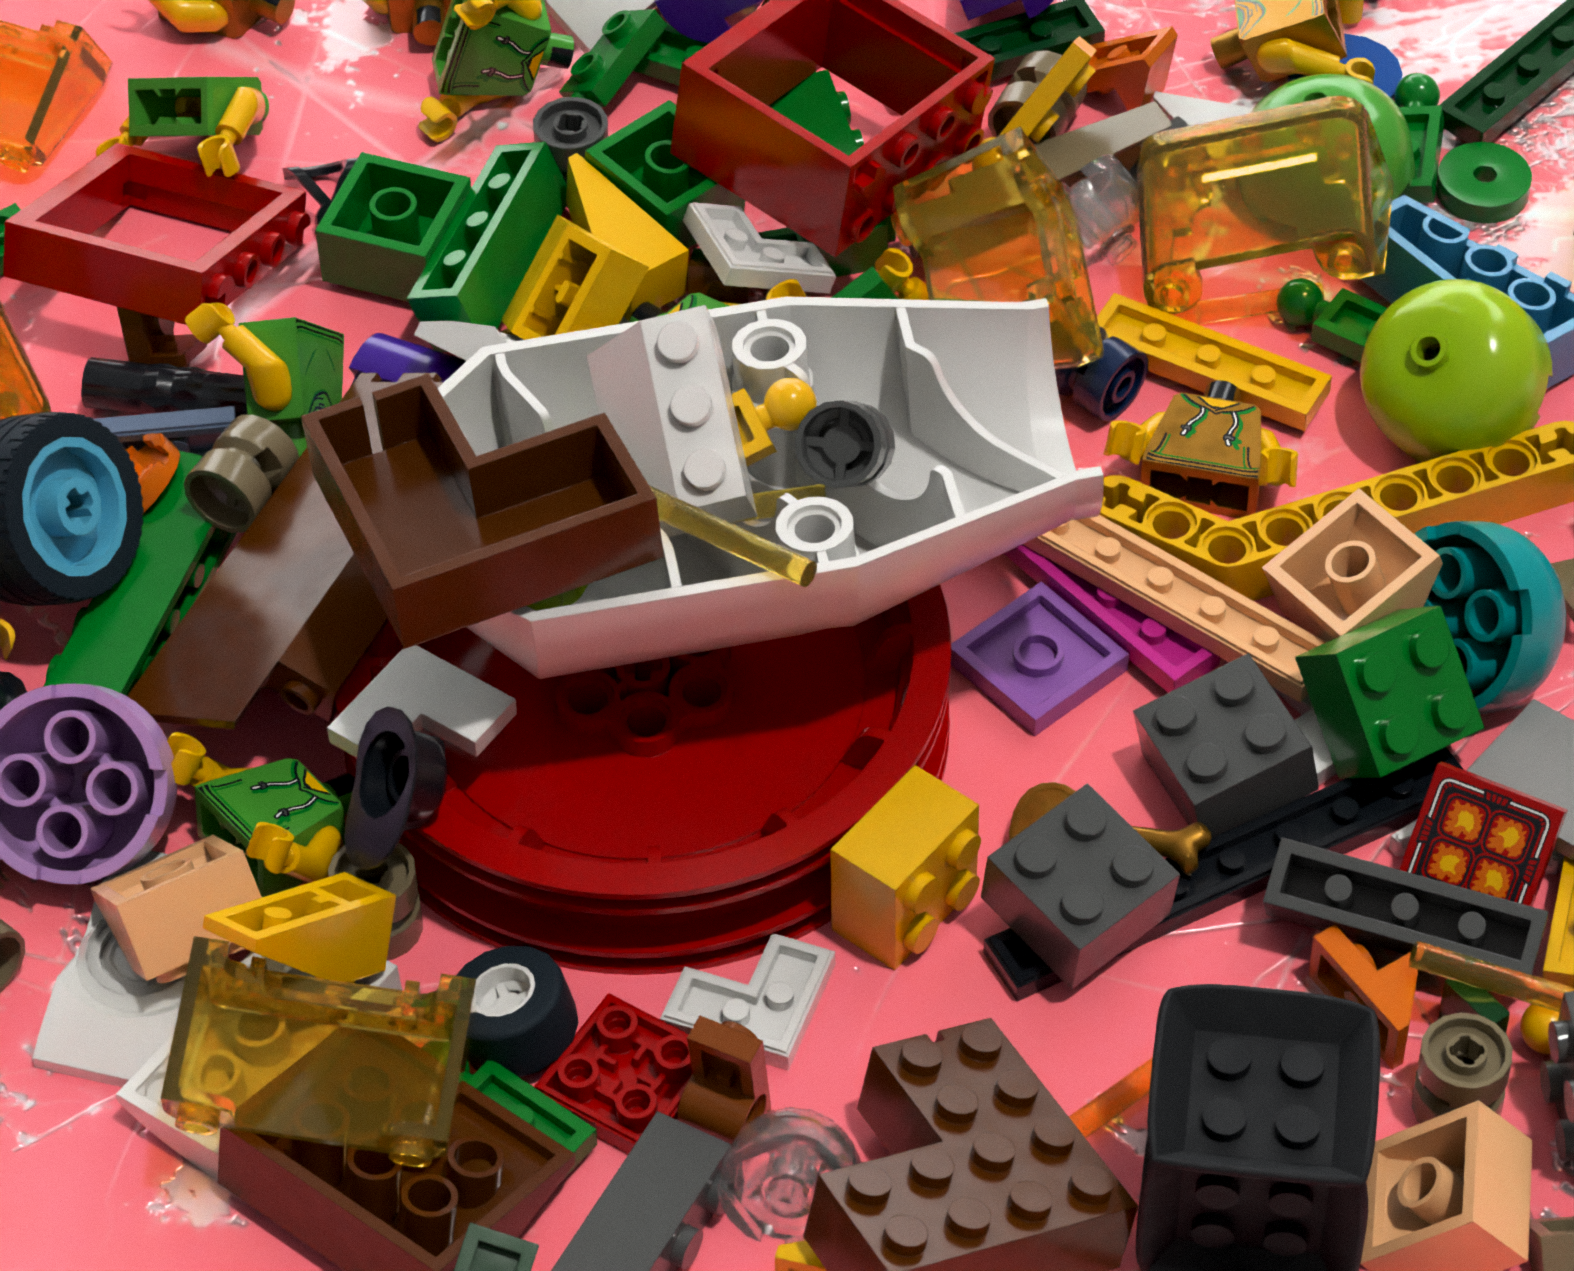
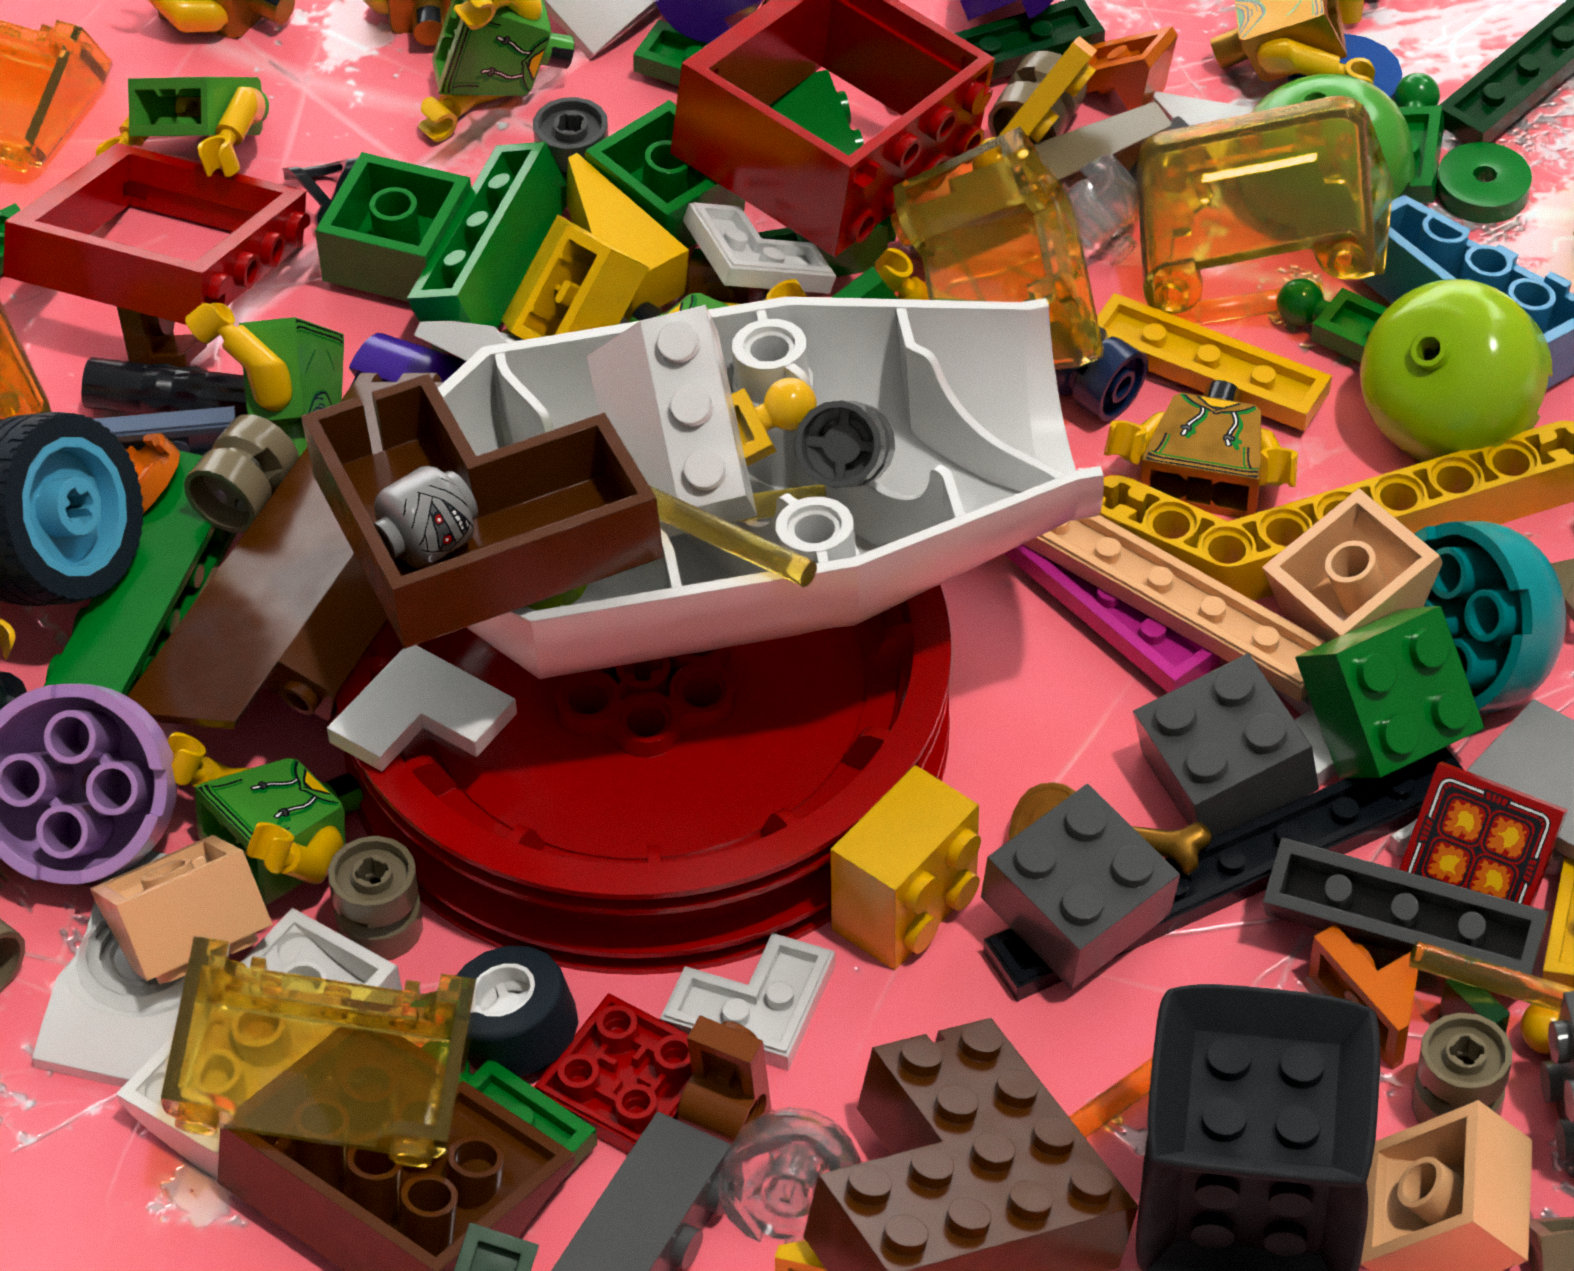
yellow slope [203,872,396,987] -> none
black piece [344,706,448,871] -> none
green plate [556,9,667,107] -> none
medium lavender tile [951,581,1129,736] -> none
none -> light grey head [373,466,478,569]

